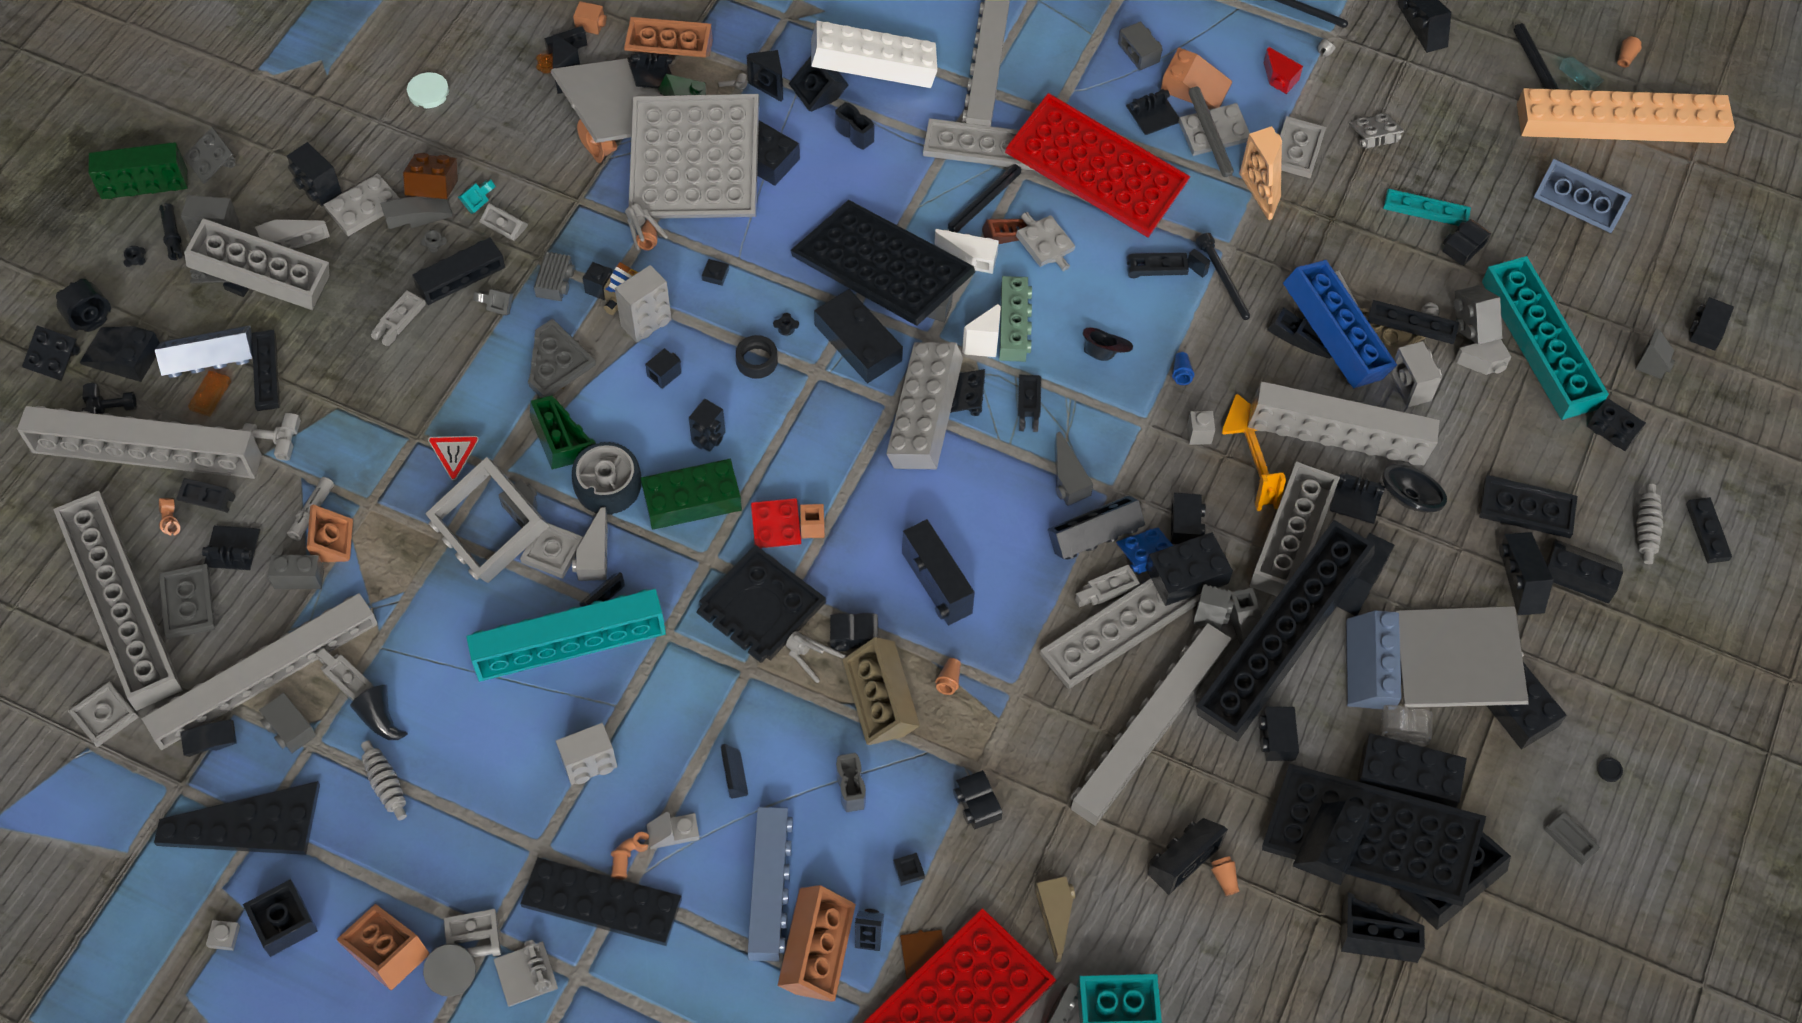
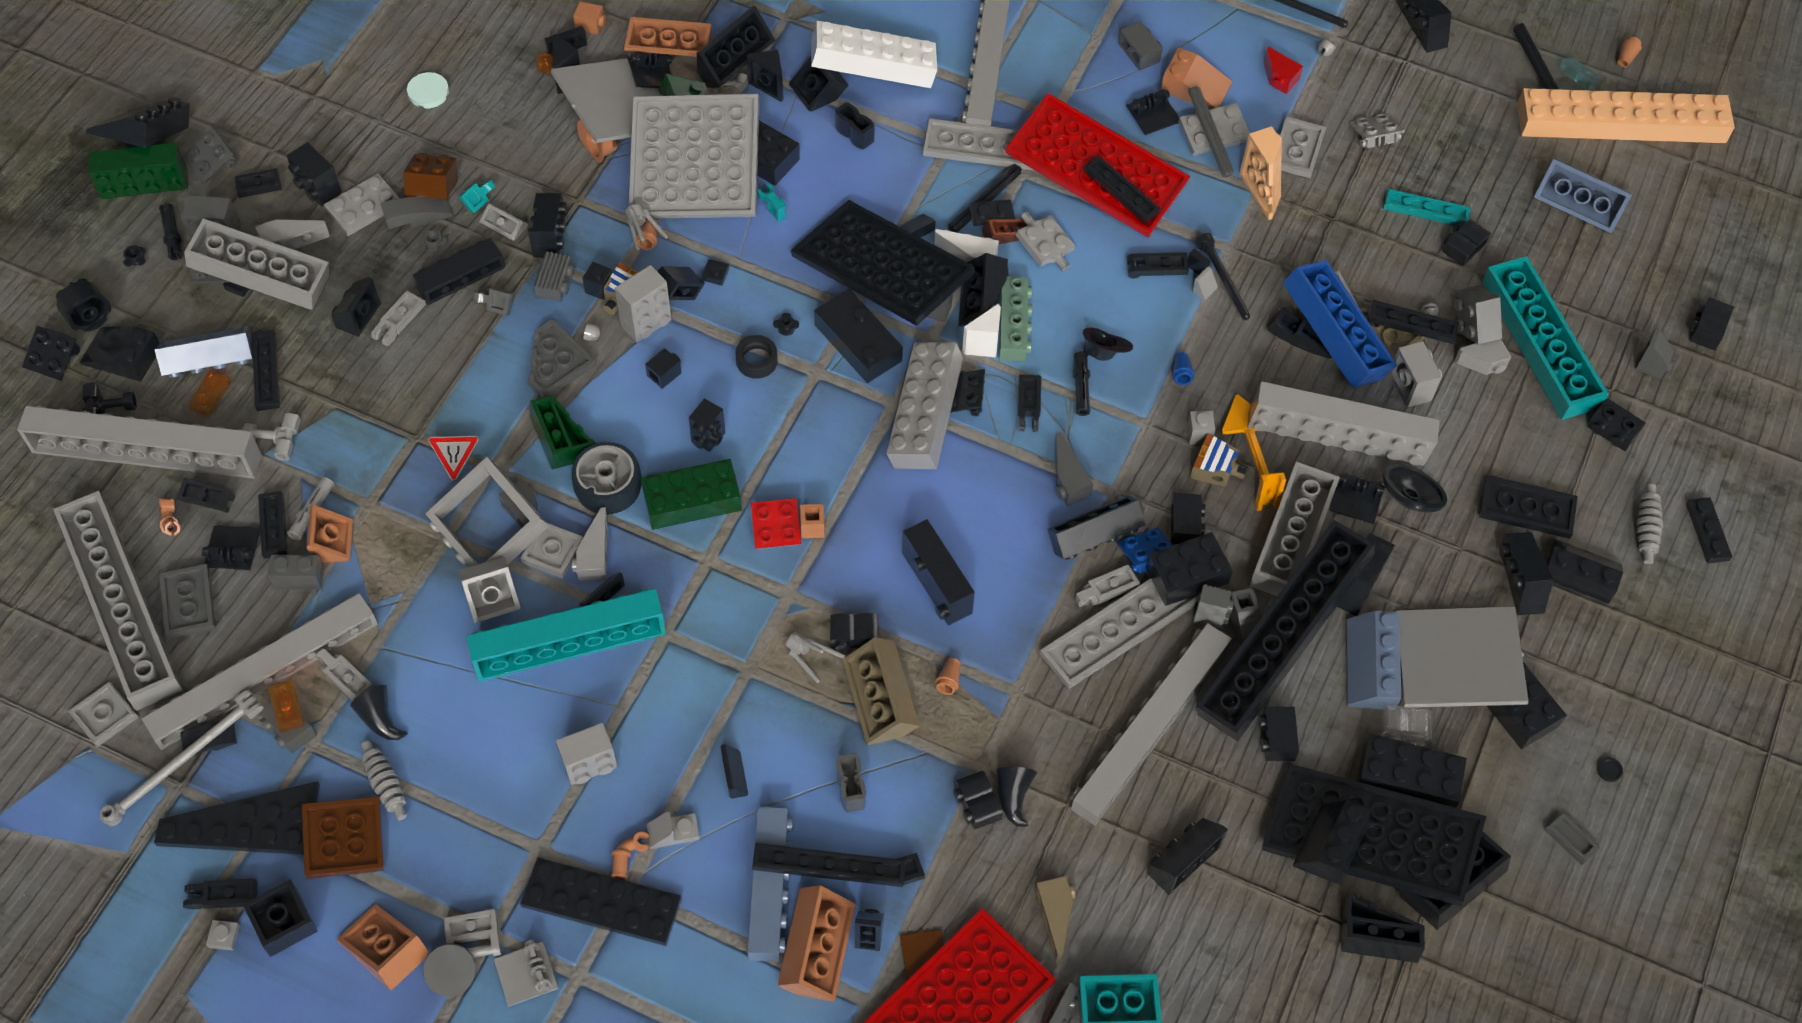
black hinge [696,545,826,663] -> none
nougat cone [1211,857,1240,896] -> none
none -> black slope [86,97,190,148]
none -> light grey hinge [99,690,263,826]
none -> black hinge [183,878,258,910]
none -> black plate [235,168,282,198]
none -> black plate [258,491,287,559]
none -> clear orange plate [268,680,305,733]
none -> reddish brown plate [302,797,384,879]
none -> black slope [331,277,381,337]
none -> light grey brick [458,556,521,623]
none -> black wedge [528,193,567,258]
none -> light grey hinge [583,323,600,341]
none -> black brick [657,266,705,300]
none -> black slope [697,6,775,88]
none -> black tile [752,843,906,887]
none -> teal plate [758,184,786,222]
none -> black slope [900,214,936,238]
none -> black slope [958,253,1009,327]
none -> black plate [969,199,1015,226]
none -> black hat [996,766,1037,827]
none -> black pin [1073,352,1090,416]
none -> black tile [1083,156,1161,224]
none -> torso [1190,434,1248,486]
none -> light grey slope [1193,266,1217,300]

